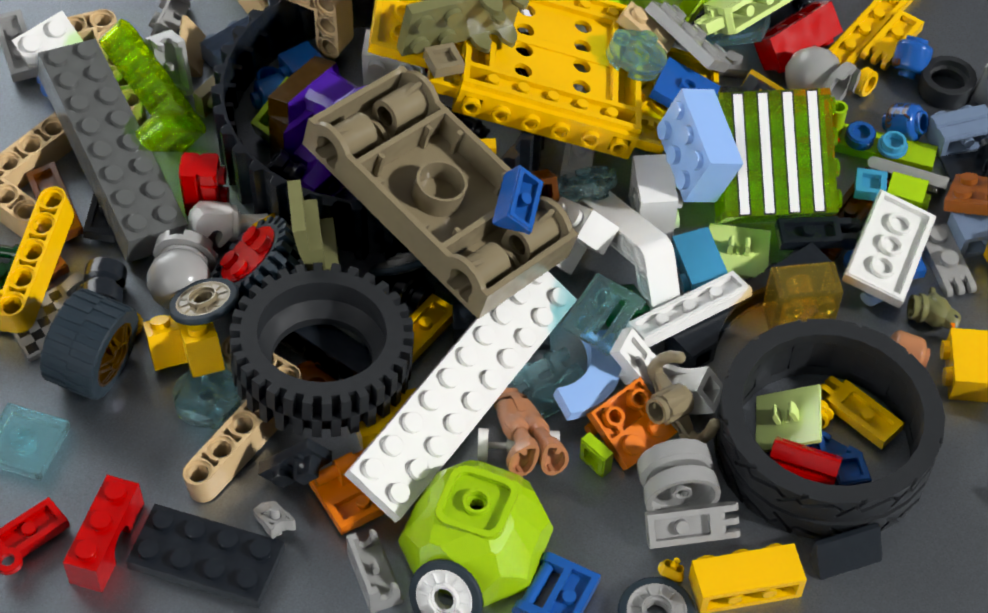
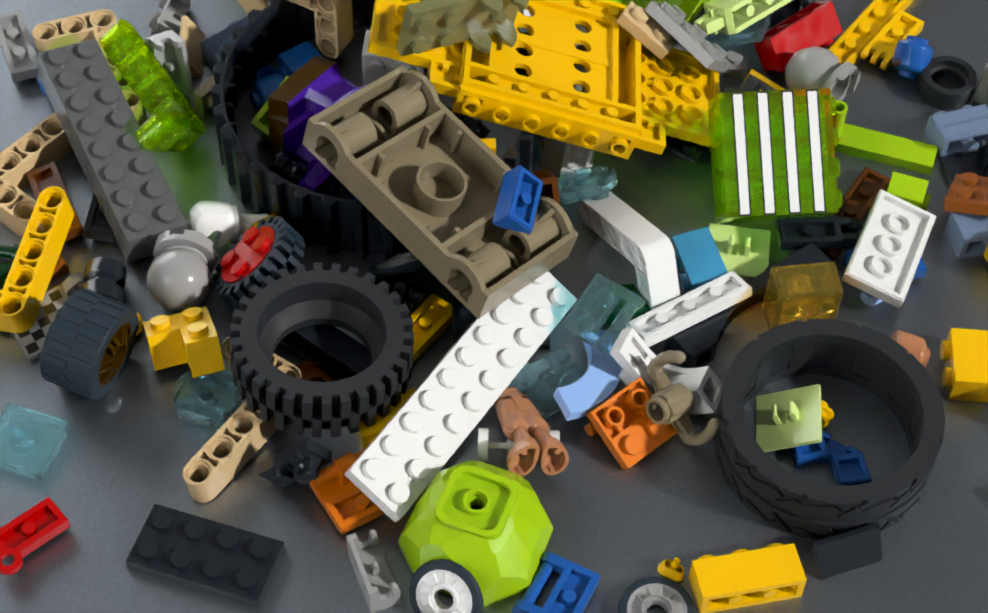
white wing [12,11,83,68] -> none
red arch [63,475,144,593] -> none
wheel [169,278,239,326] -> none
red brick [178,152,230,216] -> none
light grey piece [253,501,296,539] -> none
olive slope [287,179,340,271] -> none
dark tan plate [423,42,465,78] -> none
white brick [555,197,619,275] -> none
lime tile [579,432,614,478] -> none
clear light blue plate [606,29,667,81] -> none
white brick [628,154,683,241] -> none
light grey wheel [637,438,721,511] -> none
light grey hinge [645,501,740,549] -> none
blue plate [649,57,721,108] -> none
light blue brick [656,88,743,202] -> none
red brick [769,436,843,485] -> none
yellow hinge [820,376,905,450] -> none
blue tile [844,121,876,151] -> none
dark azure plate [853,167,888,201] -> none
yellow tile [854,67,878,97] -> none
light grey hinge [867,156,950,194] -> none
dark azure plate [877,131,908,159] -> none
blue head [882,103,929,141] -> none
olive animal [907,287,961,329] -> none
light grey hinge [923,223,977,298] -> none

